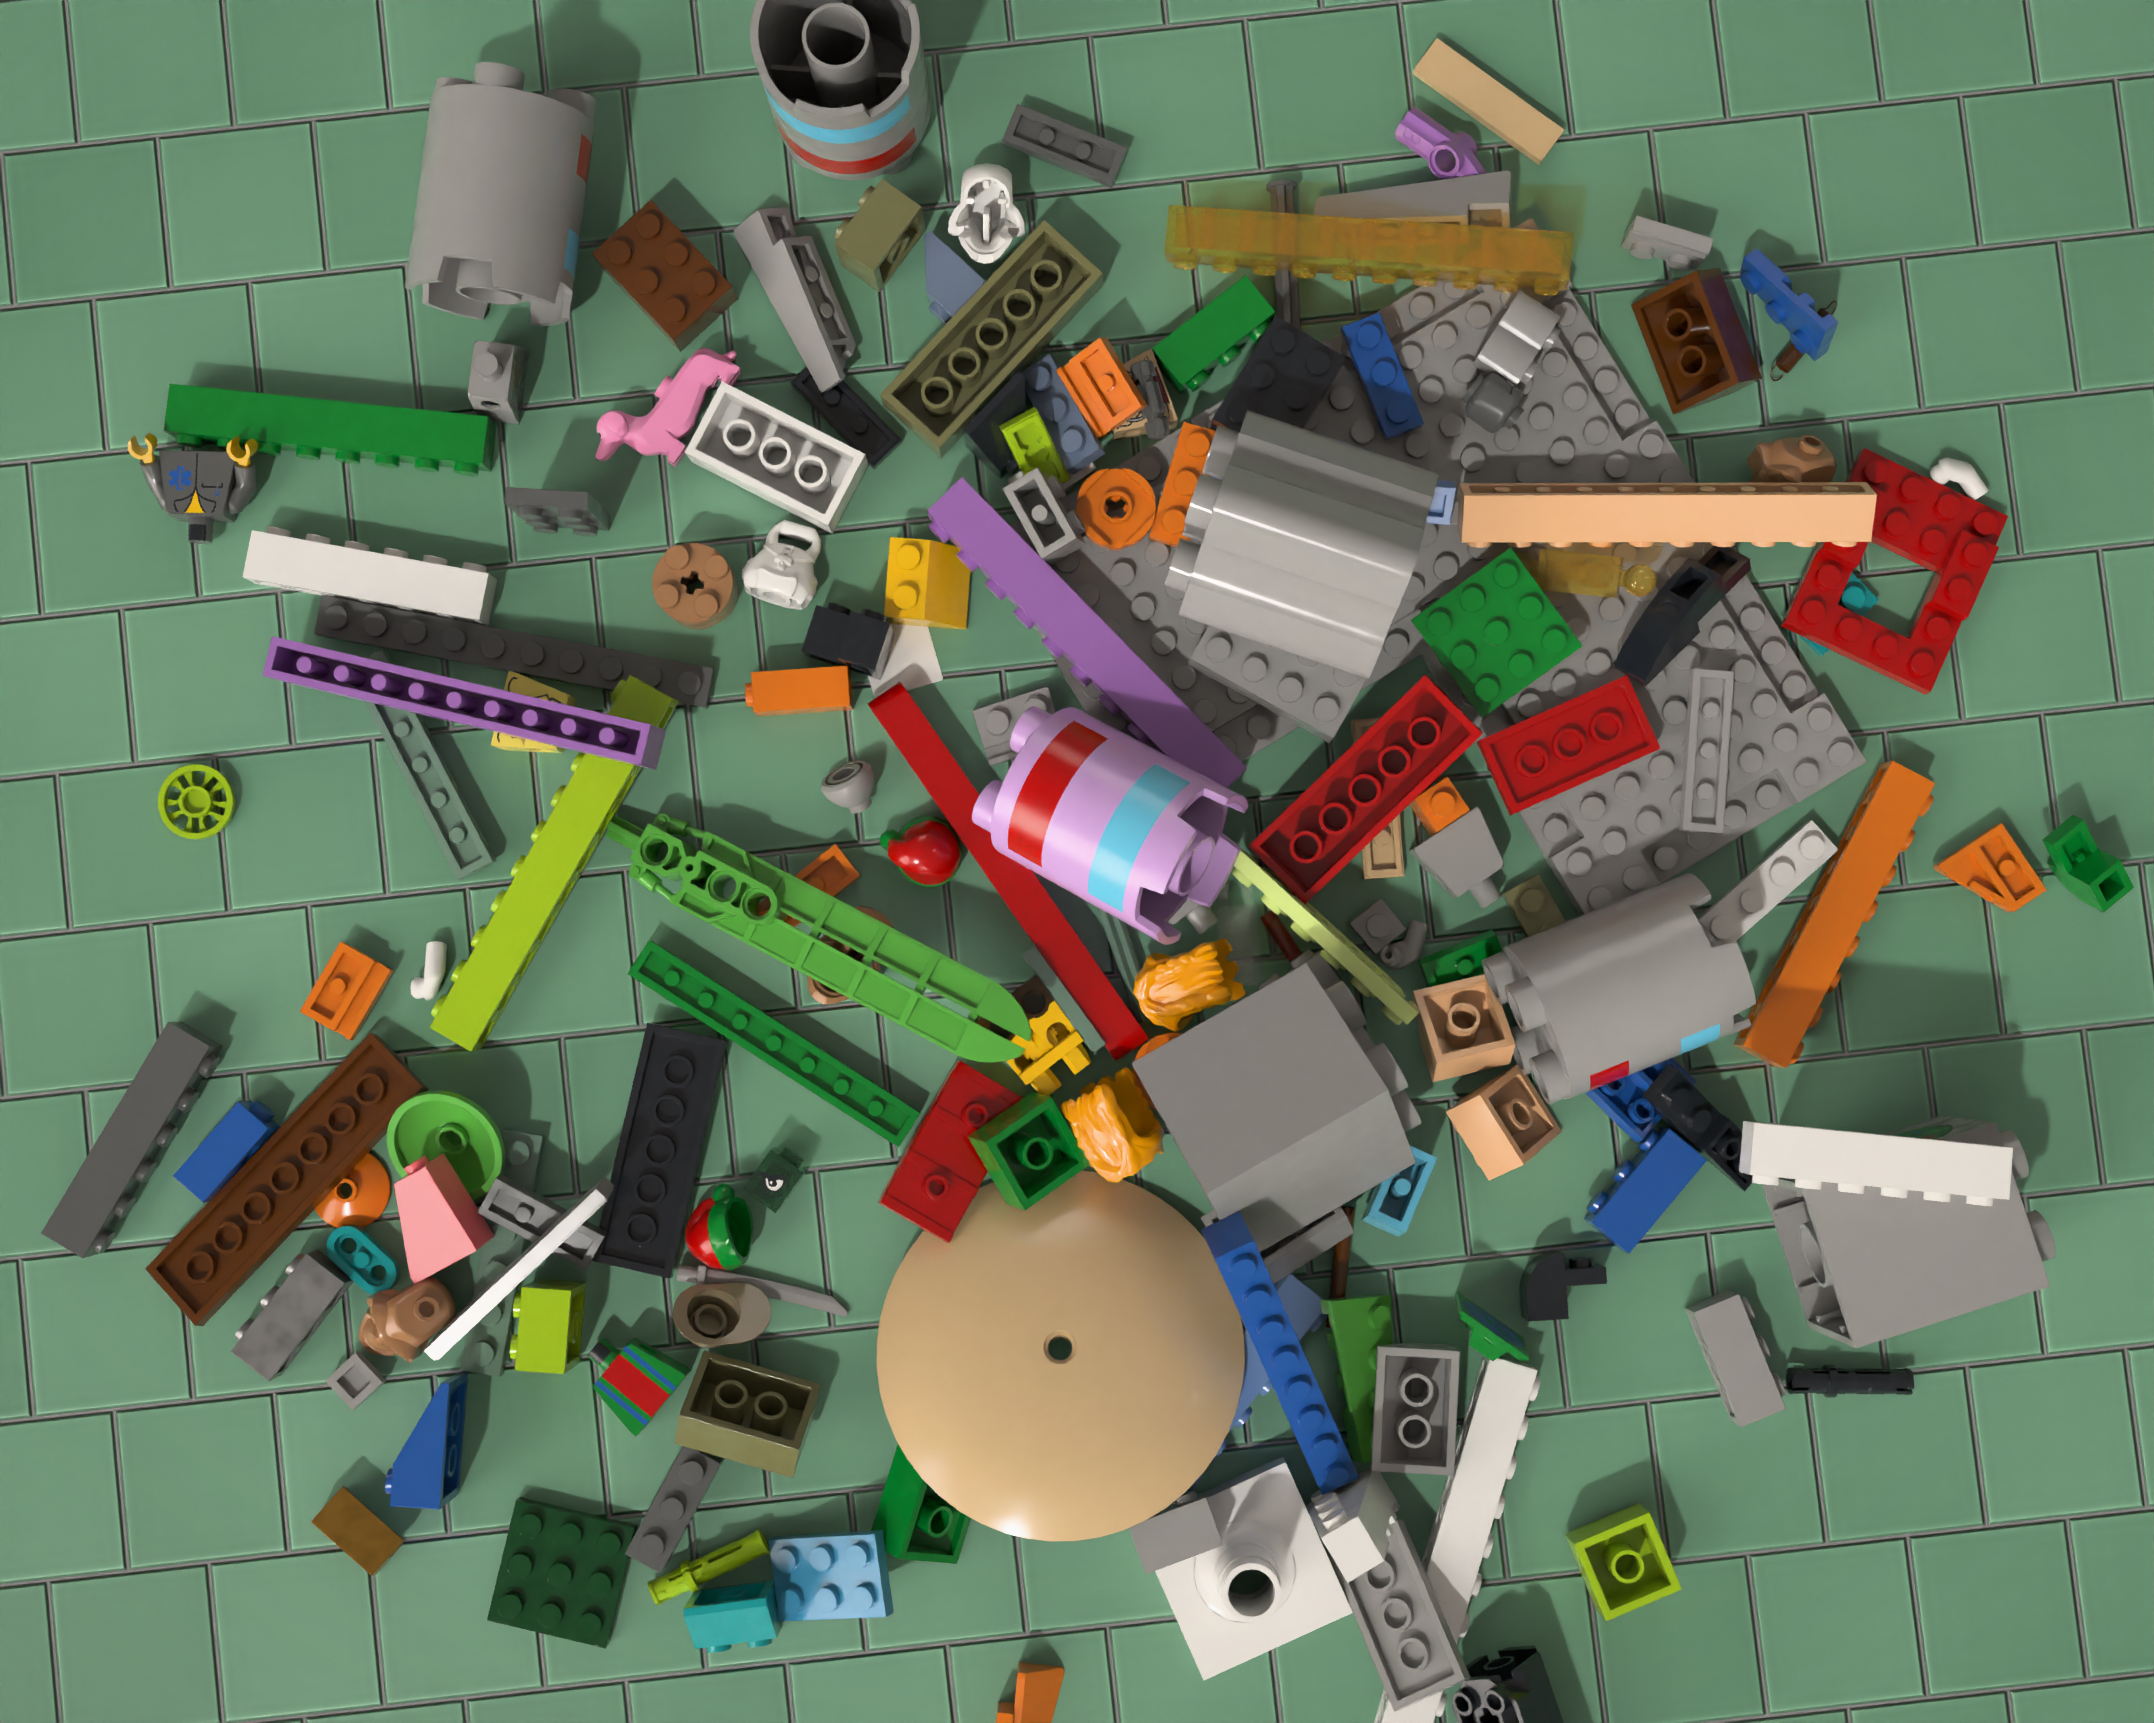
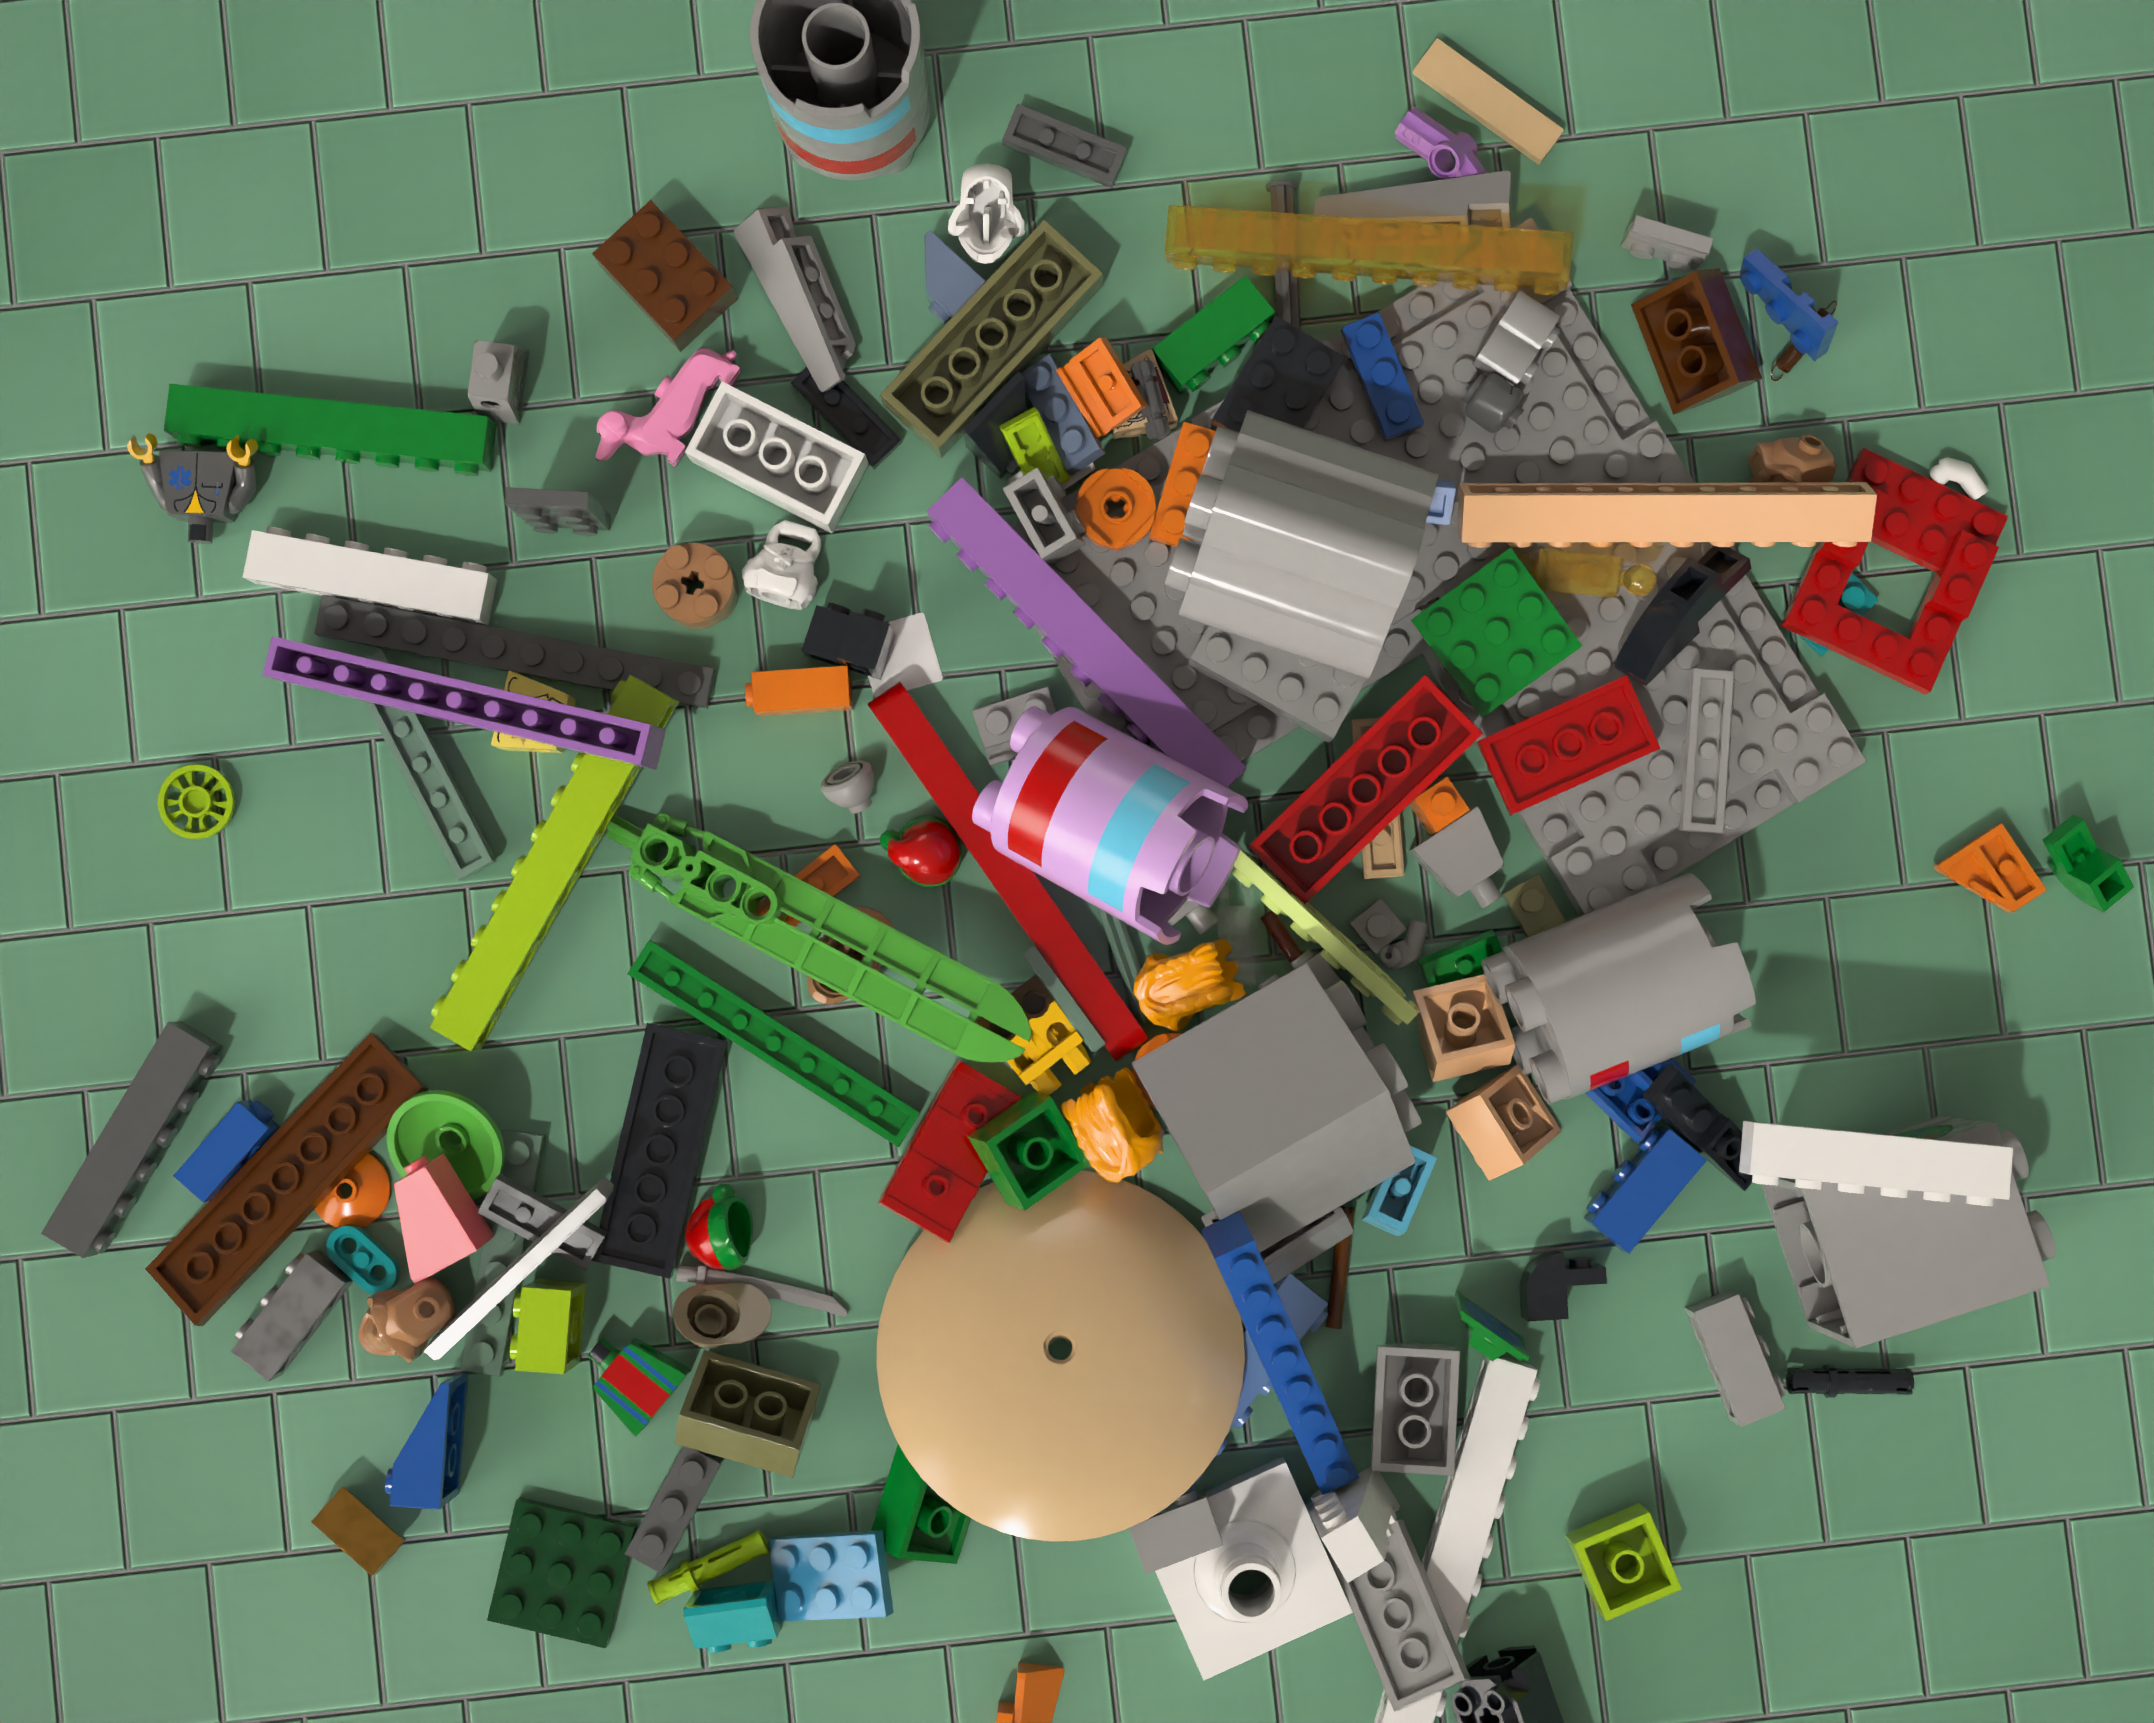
orange plate [299,941,395,1040] -> none
light grey plate [325,1351,386,1411] -> none
light grey brick [405,62,596,326] -> none
white arm [410,941,447,1001] -> none
clear green brick [743,1146,808,1213] -> none
olive brick [834,179,926,293] -> none
yellow slope [884,537,971,630] -> none
bright green wing [1320,1294,1392,1463] -> none
white plate [1698,820,1838,946] -> none
orange brick [1733,760,1936,1068] -> none

